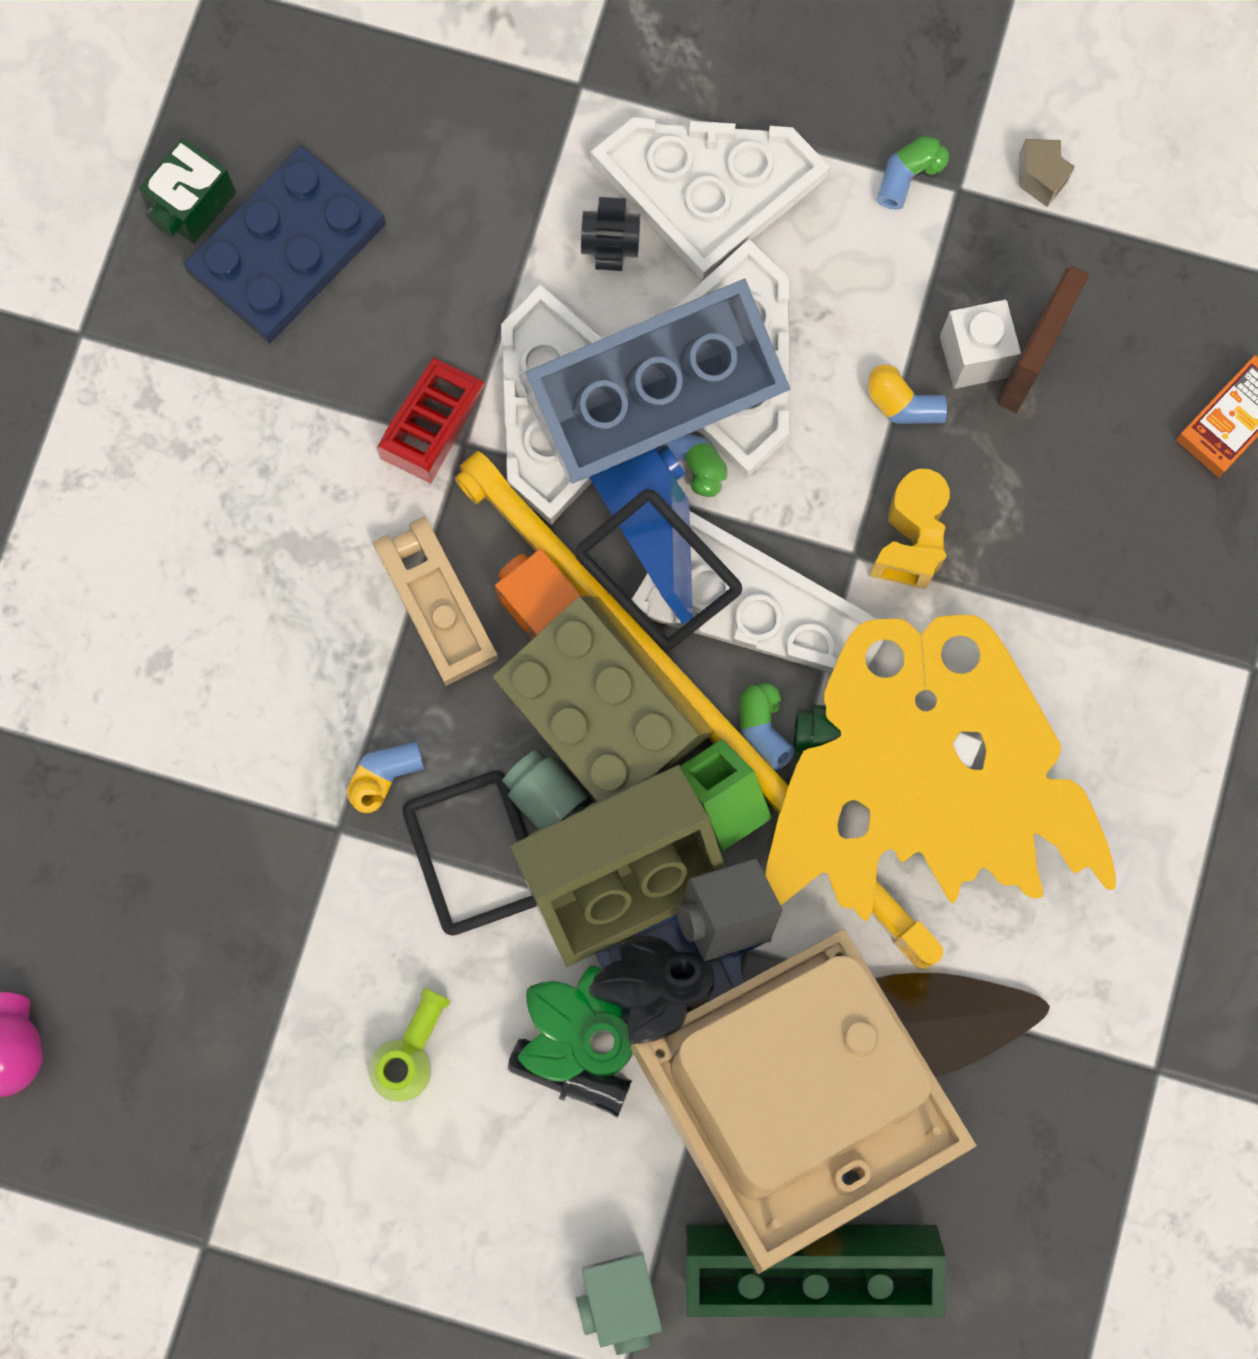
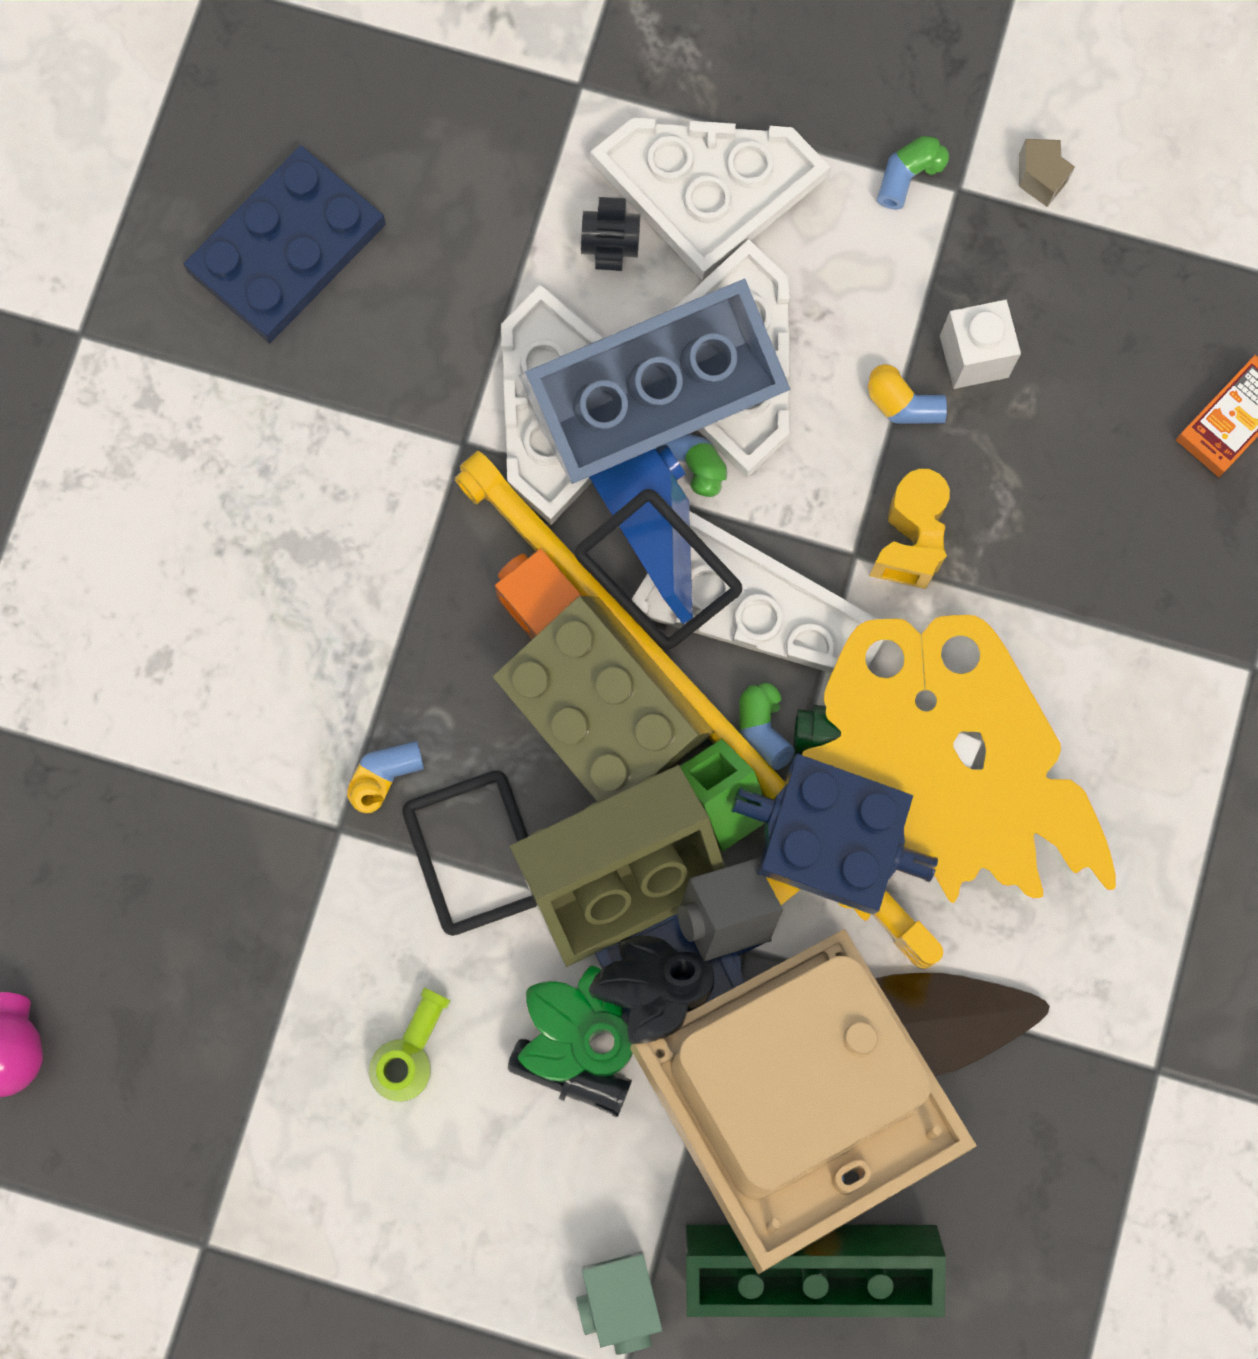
dark green brick [138,137,236,244] -> none
tan plate [372,516,498,686] -> none
red slope [377,357,485,484] -> none
sand green brick [502,749,591,830] -> none
reddish brown tile [998,265,1090,413] -> none
none -> dark blue plate [731,754,938,915]

